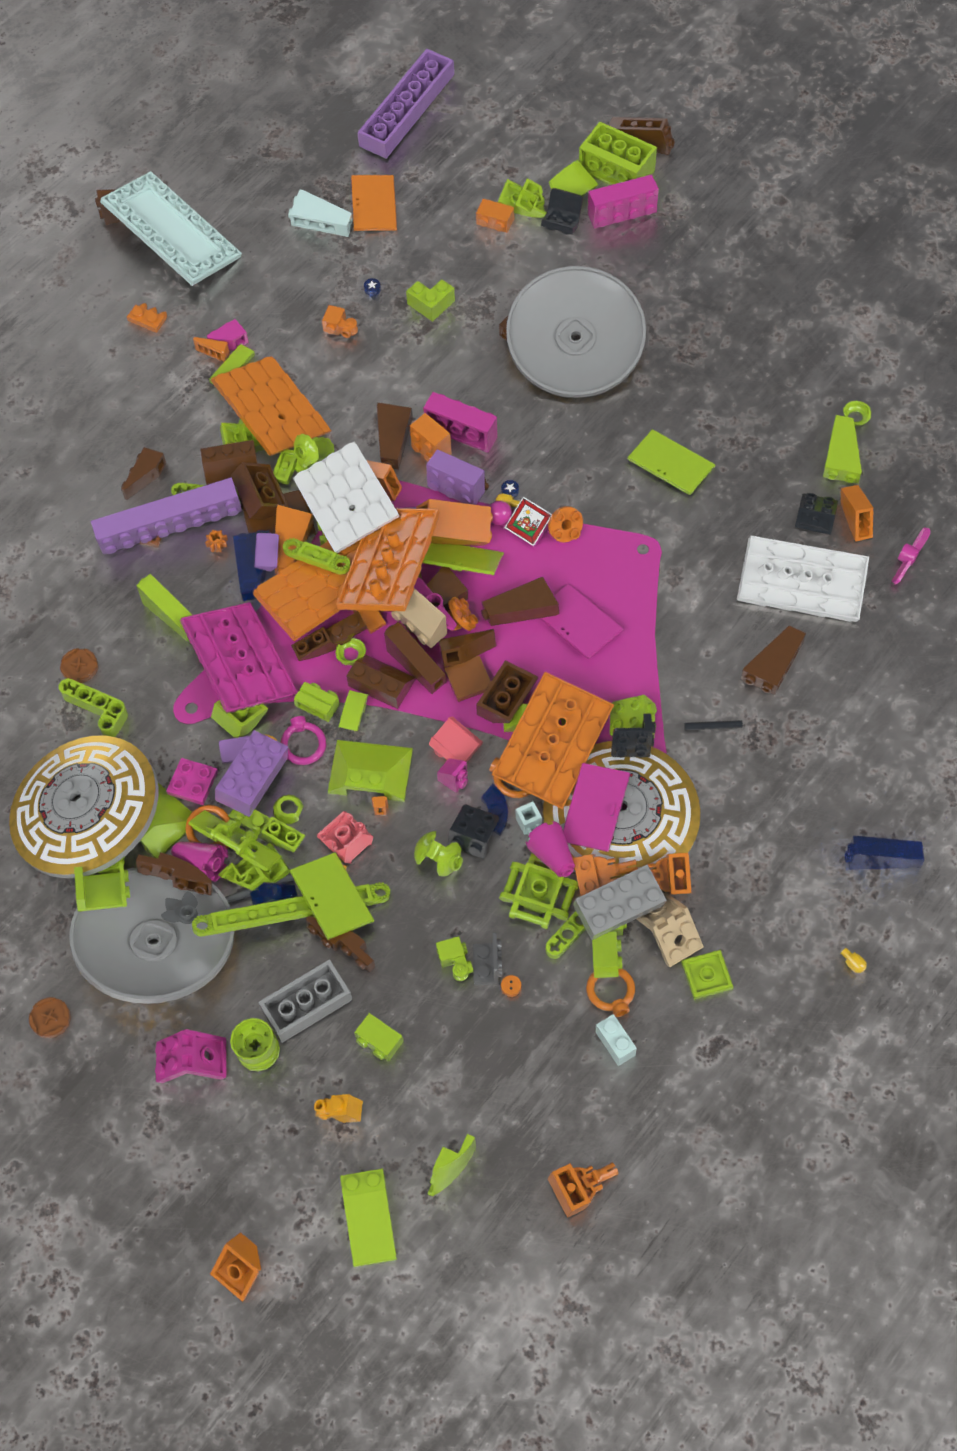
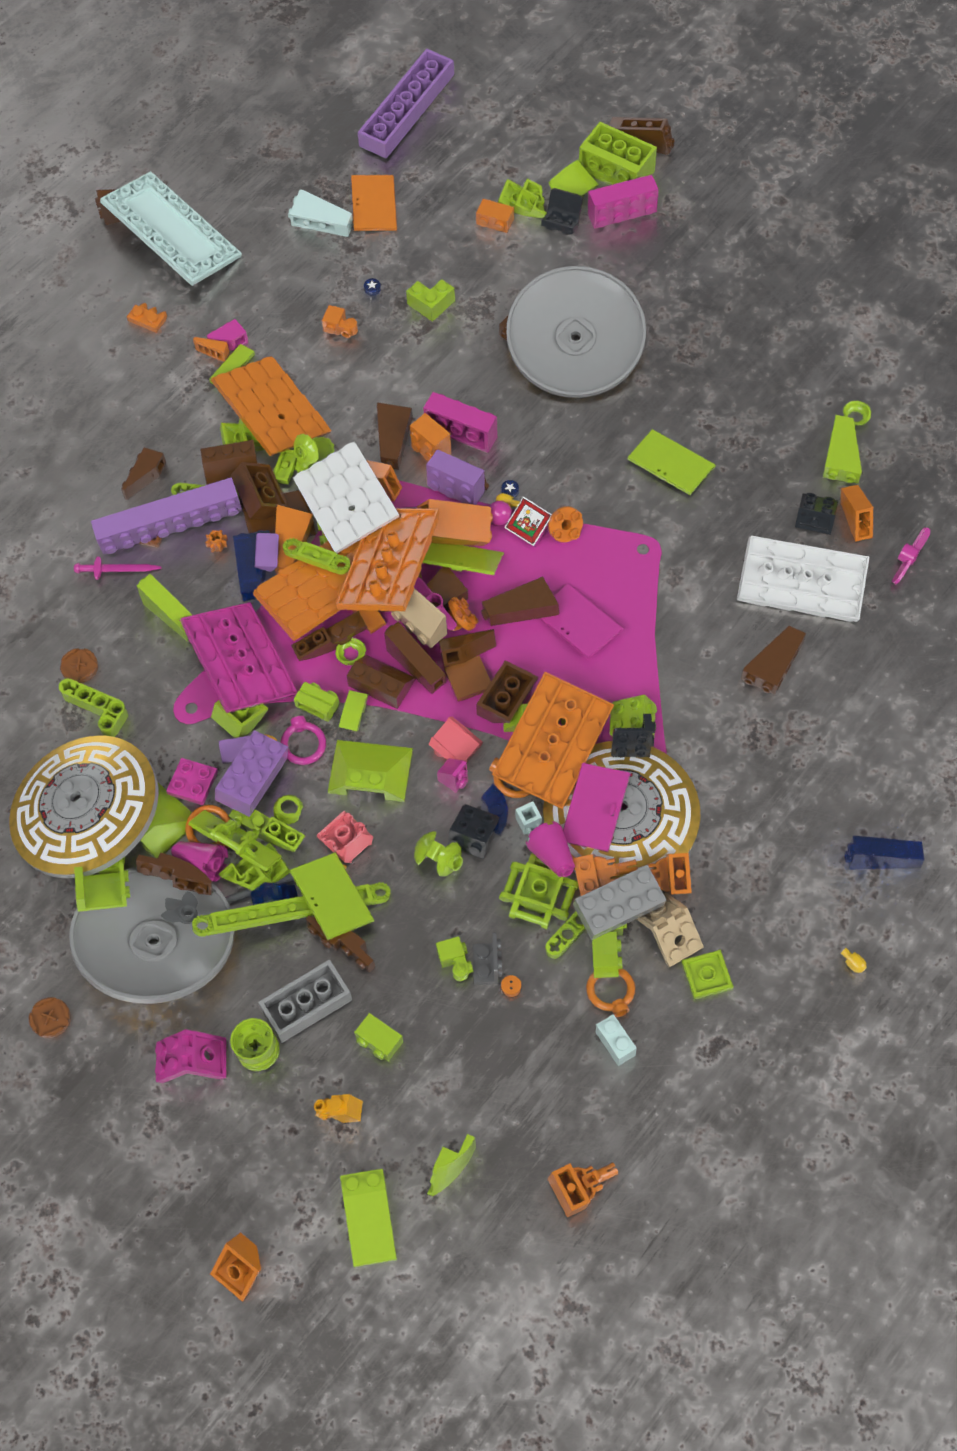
orange piece [372,796,388,815] -> none
black bar [684,720,743,730] -> none
none -> dark pink sword [74,557,161,580]

